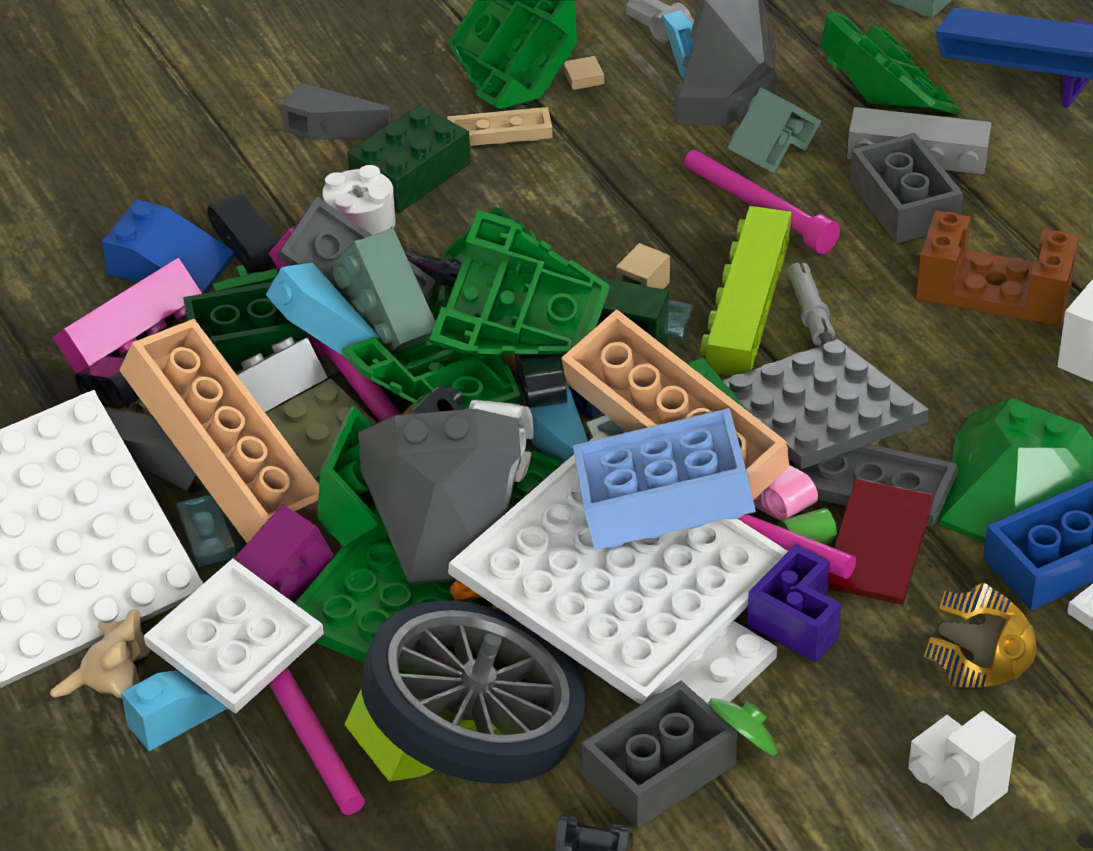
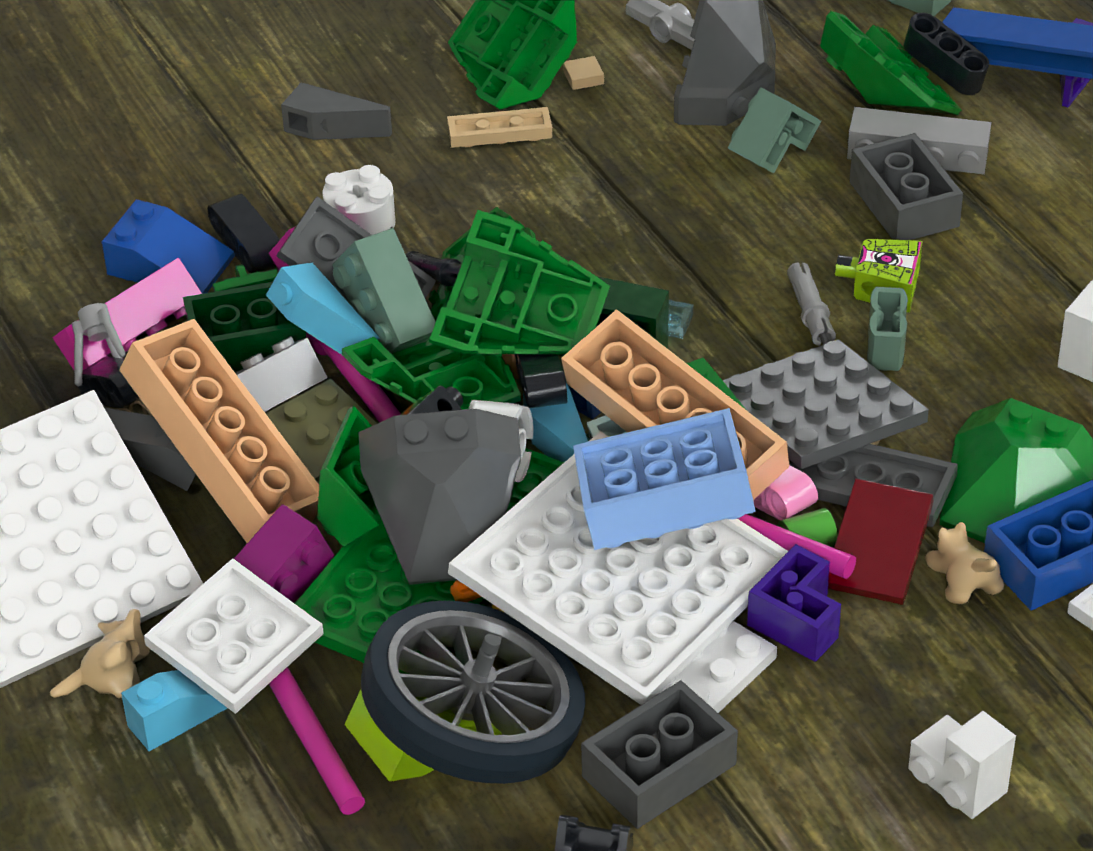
clear light blue plate [176,494,236,567] -> none
dark green brick [347,104,471,213] -> none
tan brick [616,243,670,289] -> none
medium azure piece [662,10,695,79] -> none
dark pink piece [684,149,840,254] -> none
lime brick [700,206,792,376] -> none
bright green dish [708,698,779,756] -> none
dark orange plate [916,210,1079,326] -> none
pearl gold piece [924,583,1037,688] -> none
none -> light grey plant [72,303,126,386]
none -> lime torso [835,239,923,313]
none -> sand green brick [867,287,908,371]
none -> black beam [903,13,989,95]
none -> tan animal [925,522,1004,604]

